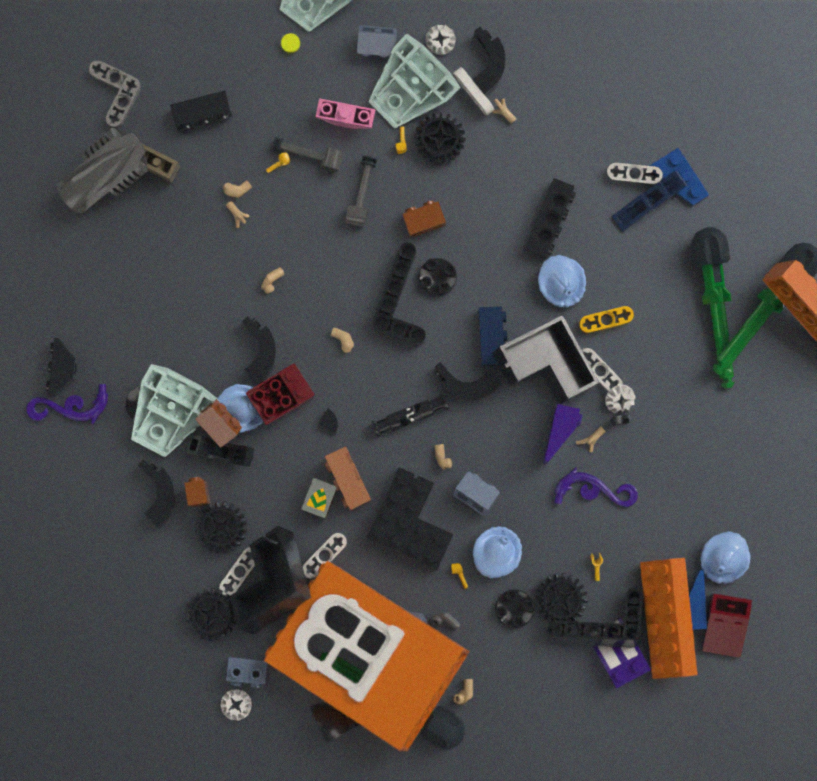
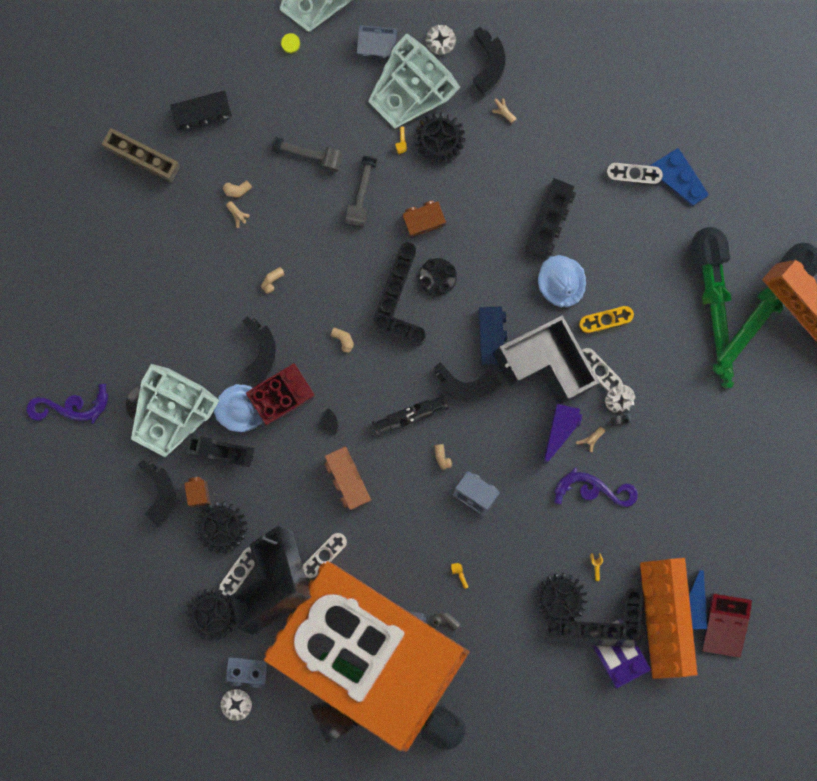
black slope [46,338,78,397] -> none
dark grey connector [57,128,148,213] -> none
light grey beam [89,60,141,129] -> none
dark orange brick [195,399,242,448] -> none
yellow hand [266,152,290,173] -> none
light grey piece [301,478,337,519] -> none
bright pink slope [316,98,375,129] -> none
black piece [367,467,453,570] -> none
white beam [453,67,494,116] -> none
tan arm [453,679,473,705] -> none
light blue piece [473,526,522,578] -> none
black dish [495,589,534,628] -> none
dark blue slope [612,170,687,232] -> none
light blue piece [700,531,751,584] -> none

